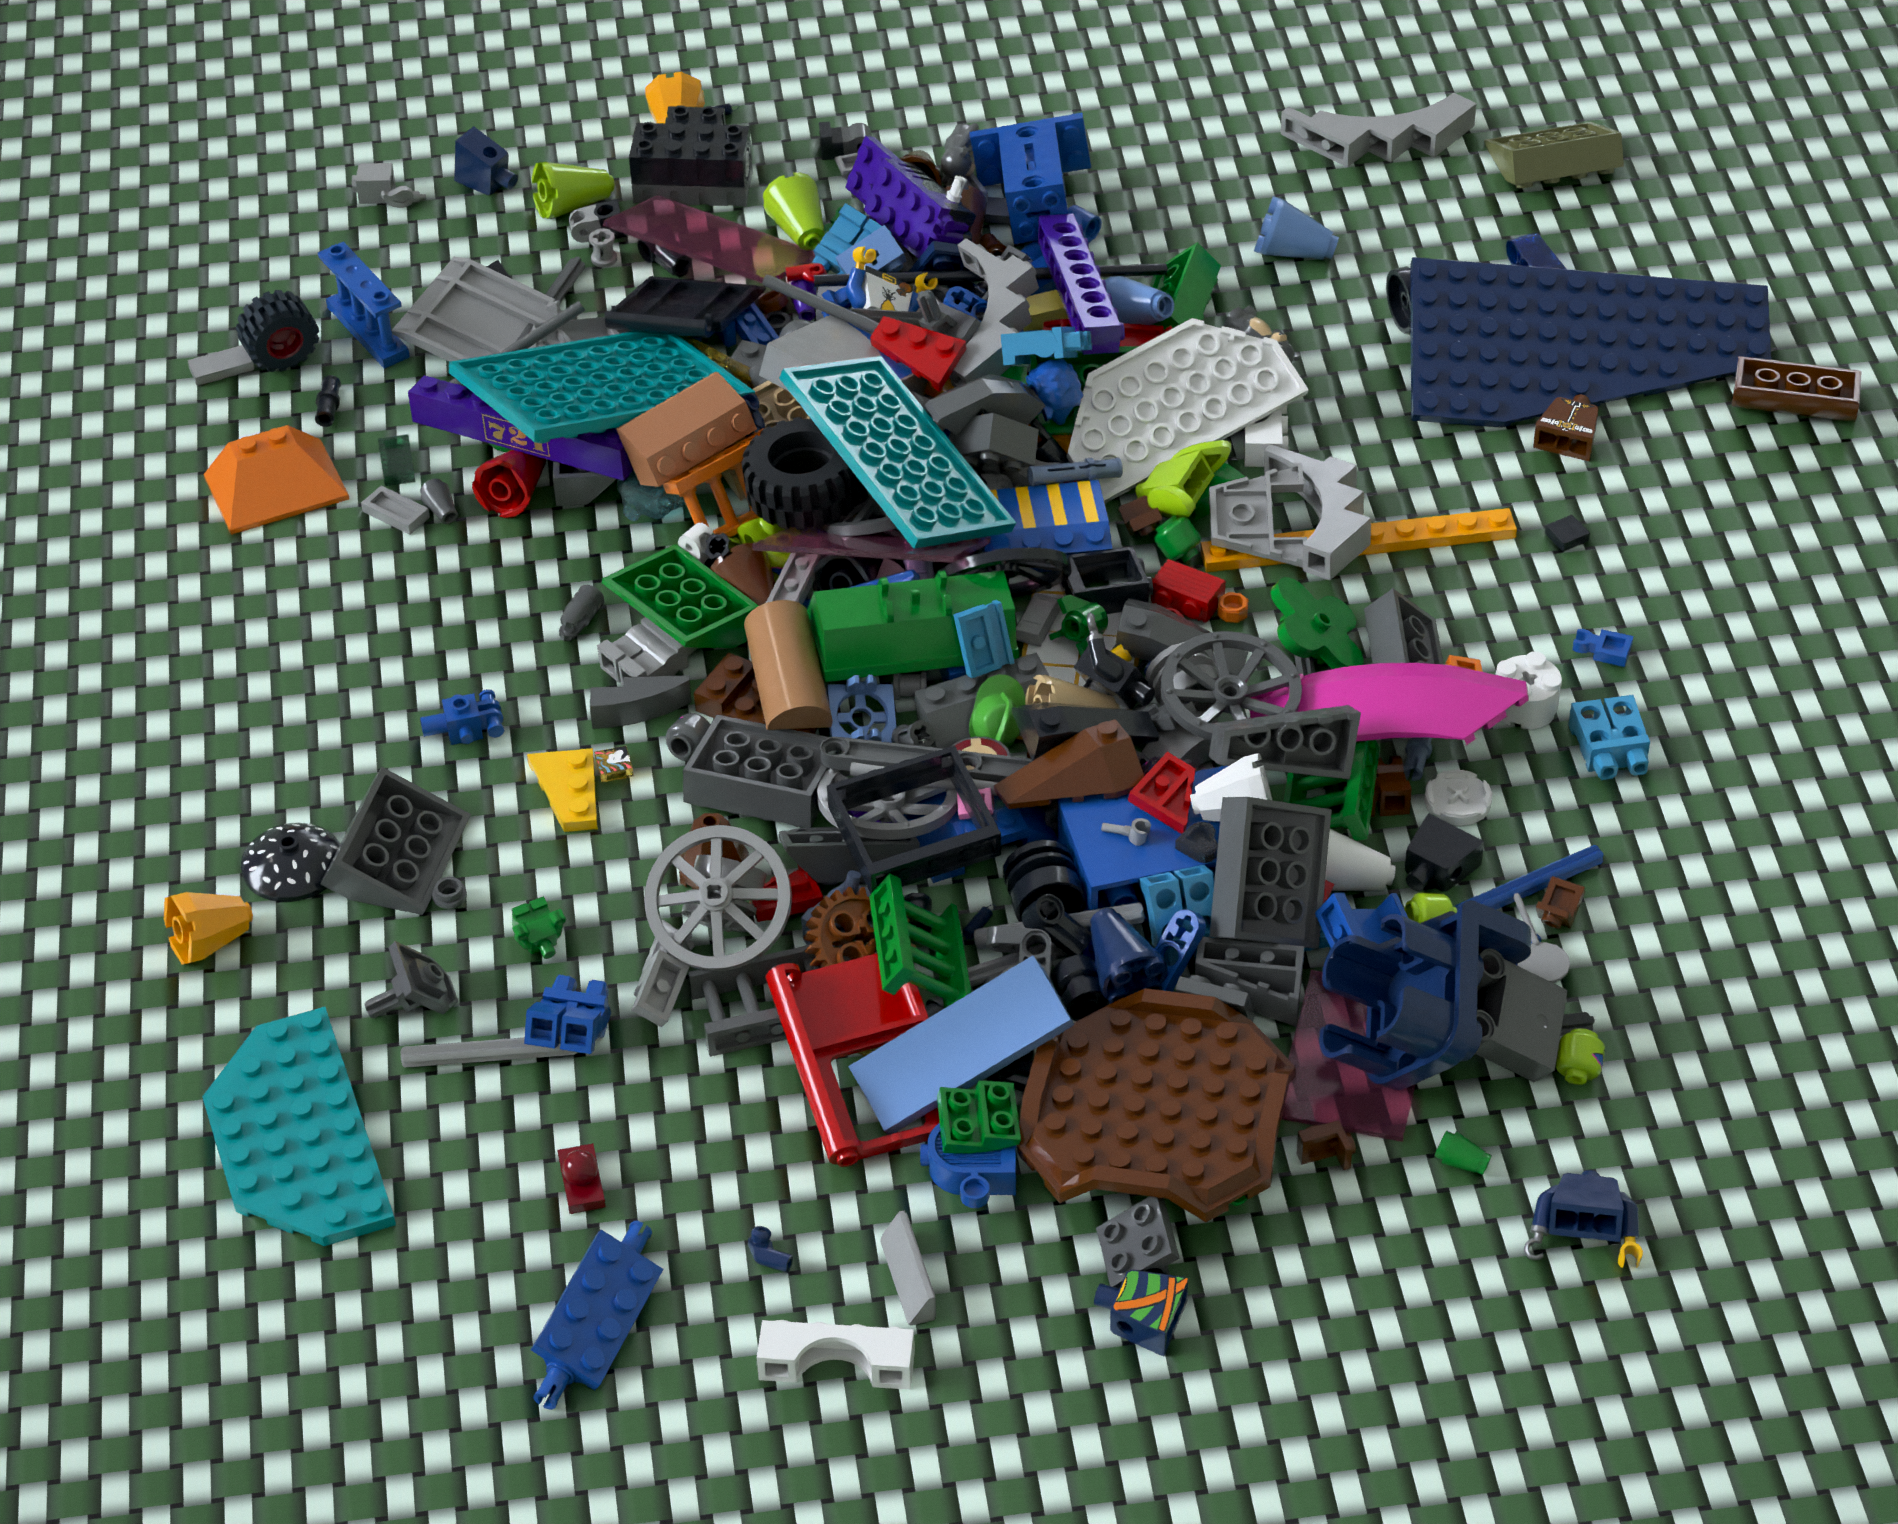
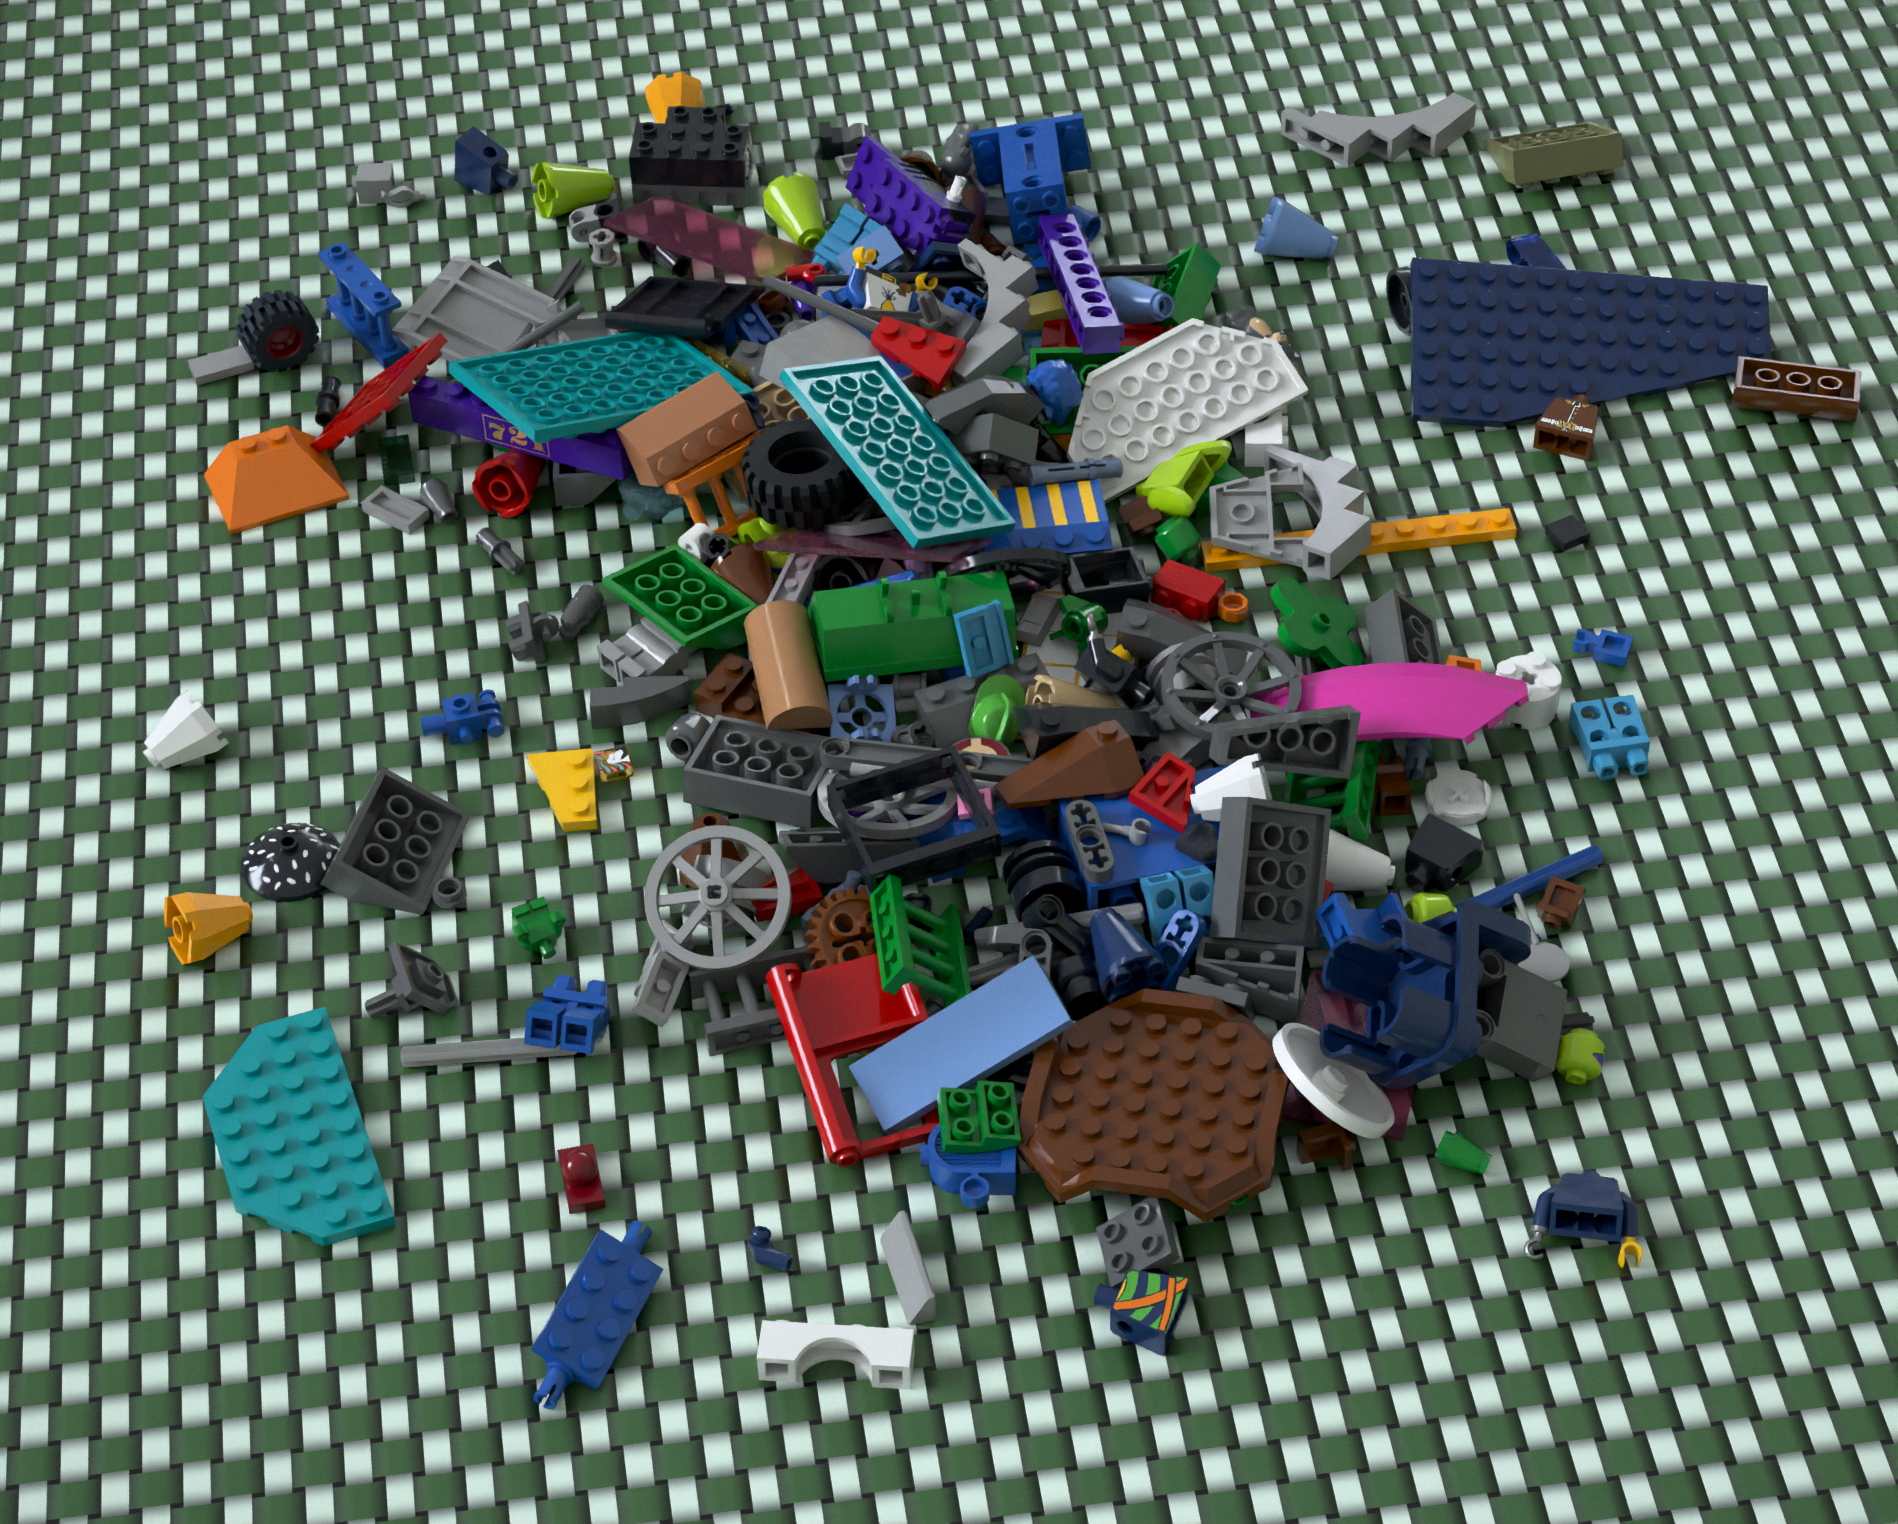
dark azure hips [1001,327,1092,366] -> none
none -> white cone [143,690,229,769]
none -> red plate [310,332,448,453]
none -> dark grey axle [475,527,524,574]
none -> dark grey hips [506,600,559,663]
none -> dark grey beam [1065,800,1114,884]
none -> white dish [1272,1023,1395,1139]

